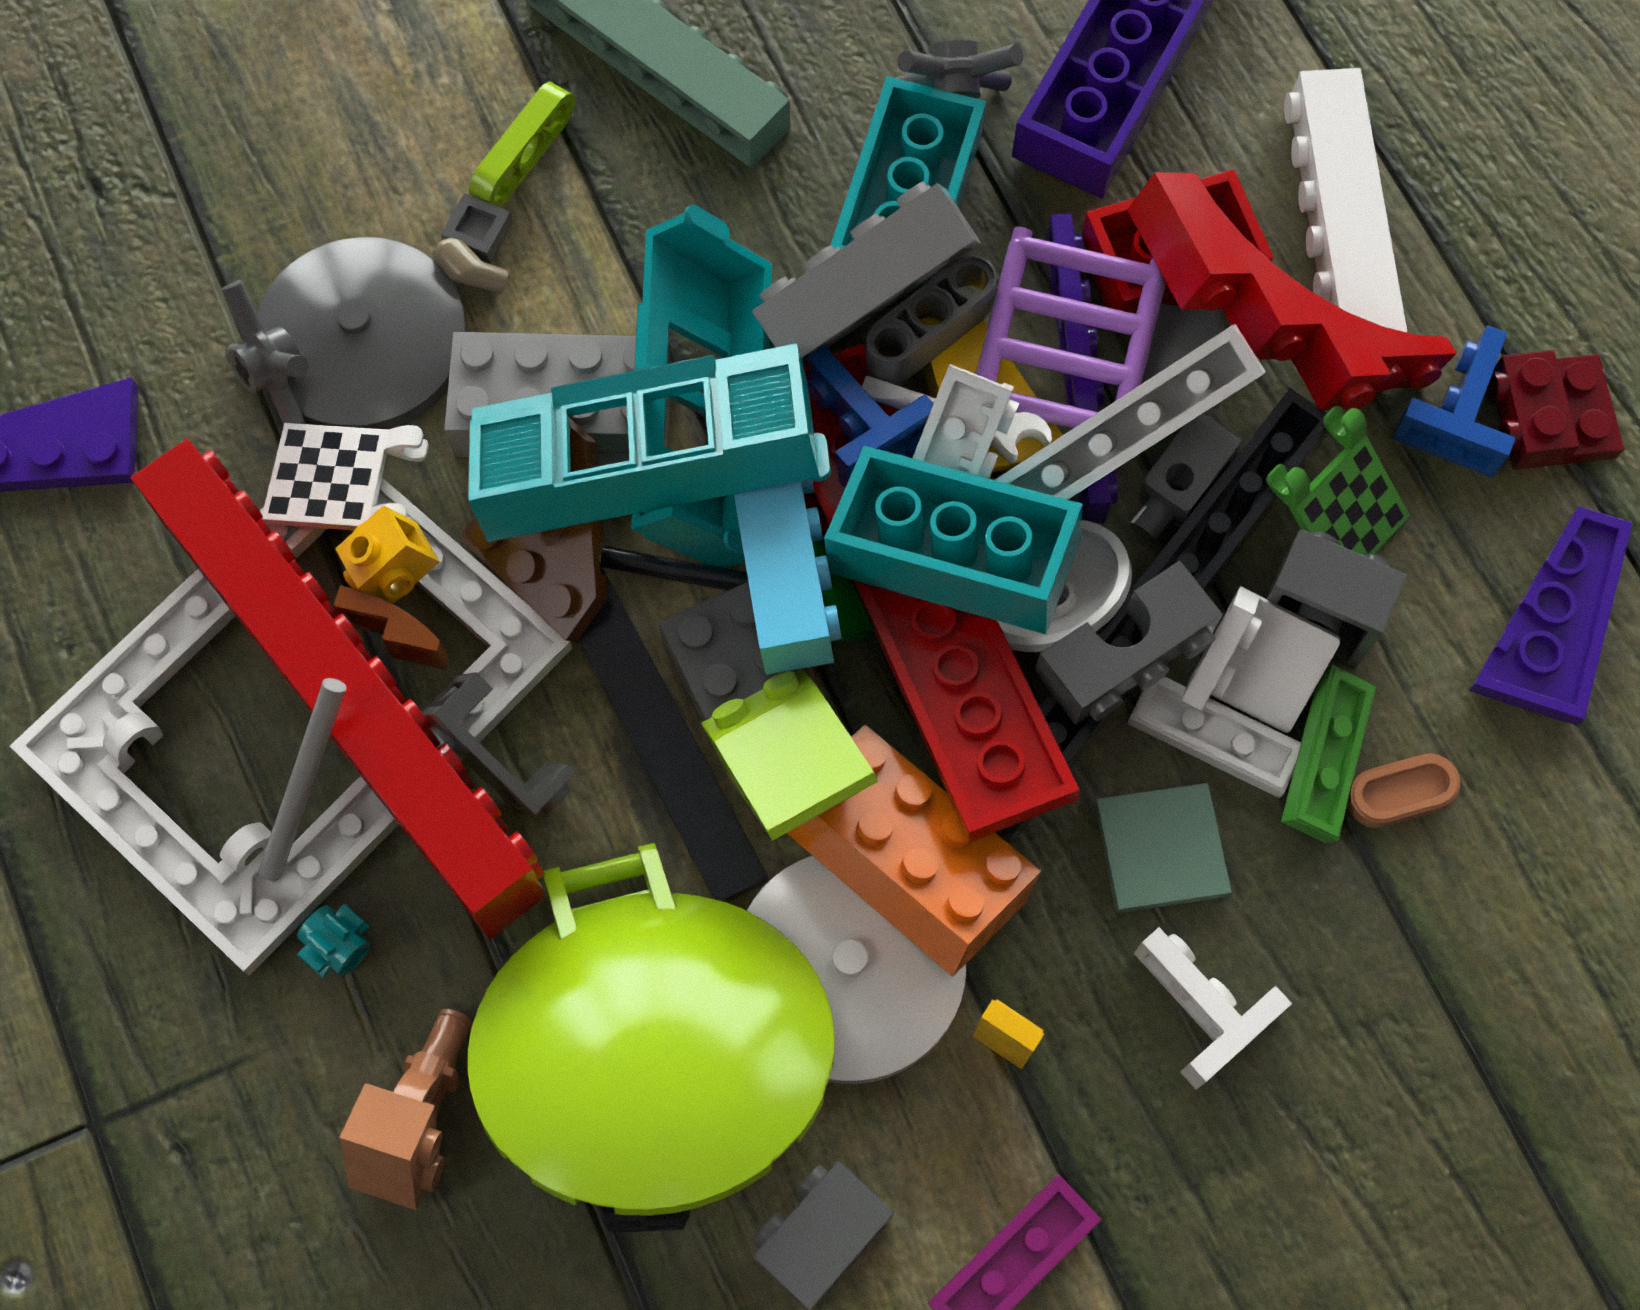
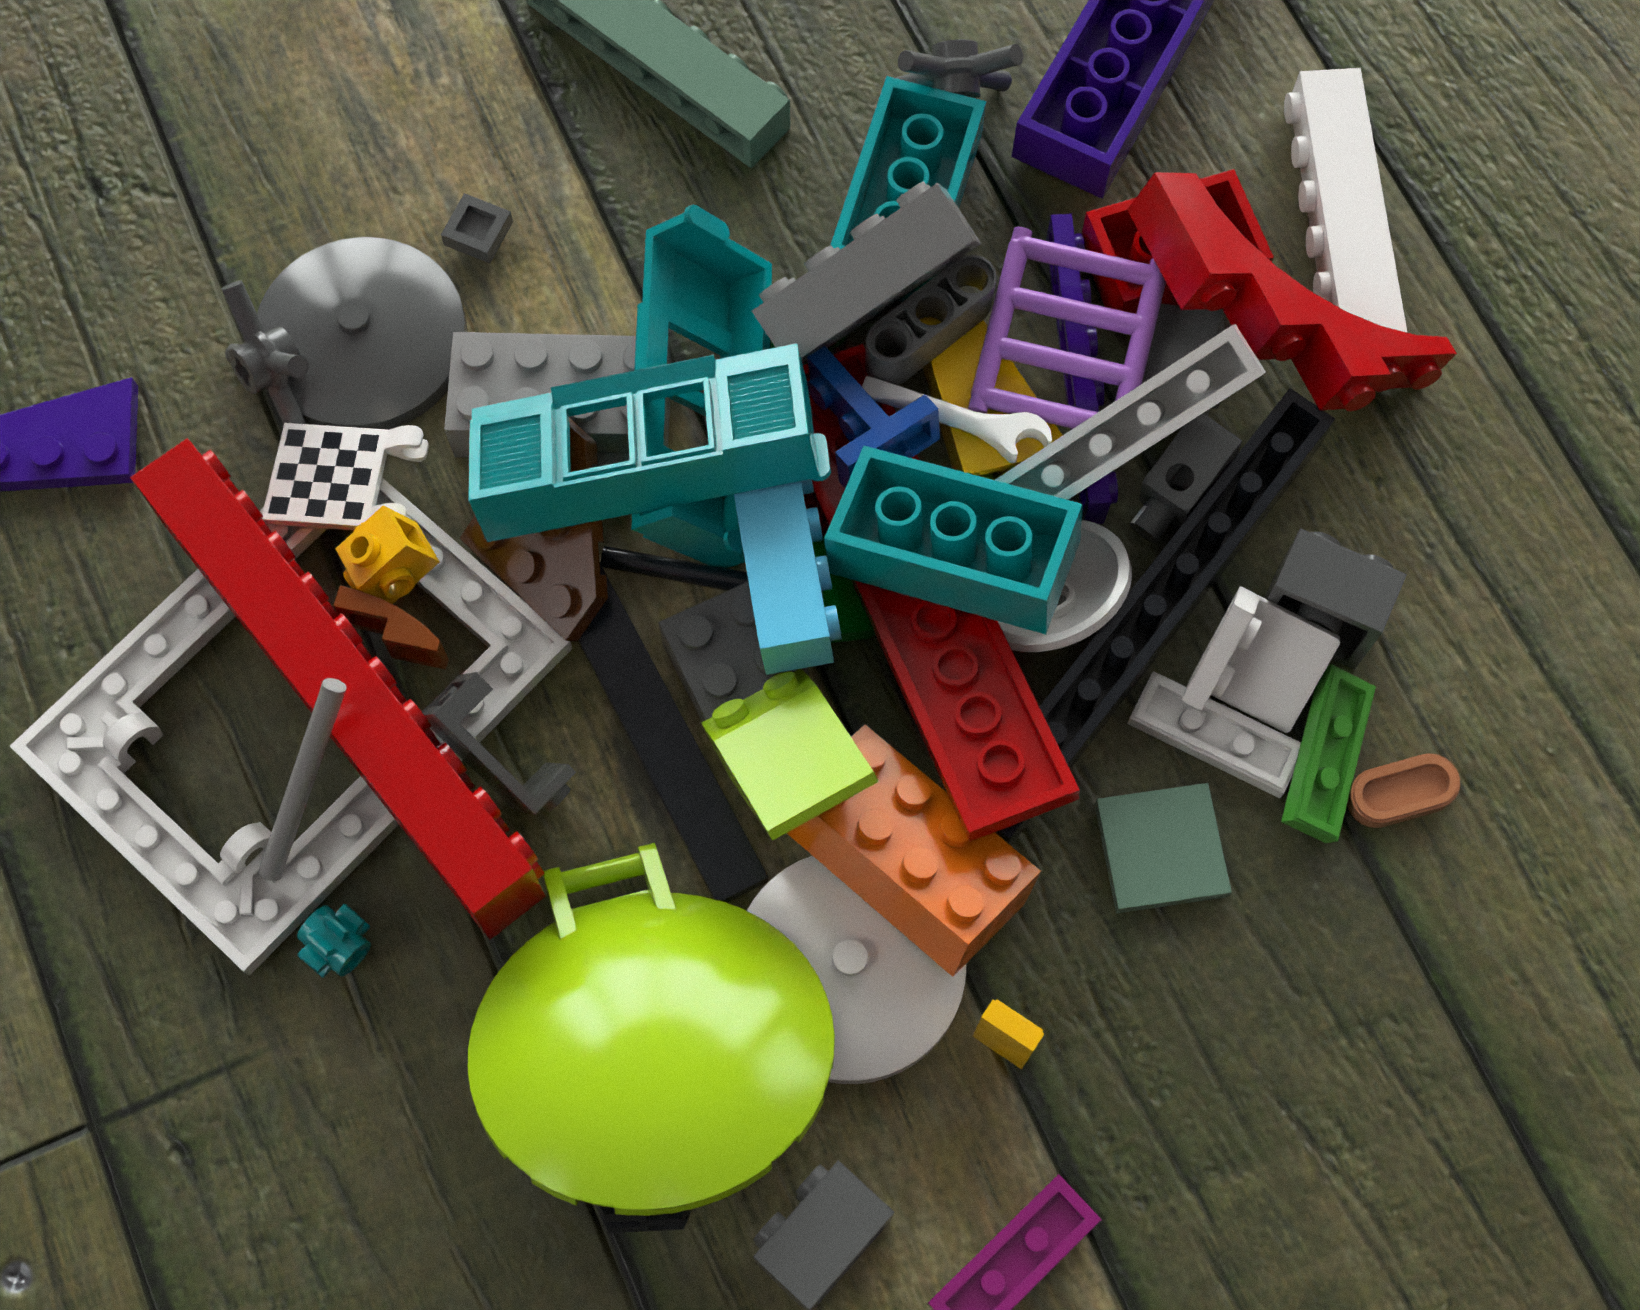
nougat brick [339,1009,472,1210] -> none
dark tan arm [434,238,508,294] -> none
lime beam [469,82,575,207] -> none
white bracket [913,364,1019,479] -> none
dark grey arch [1034,561,1223,726] -> none
white bracket [1134,927,1292,1090] -> none
bright green flag [1266,406,1410,555] -> none
blue bracket [1391,325,1515,478] -> none
dark purple wing [1468,506,1632,726] -> none
dark red plate [1487,350,1625,470] -> none

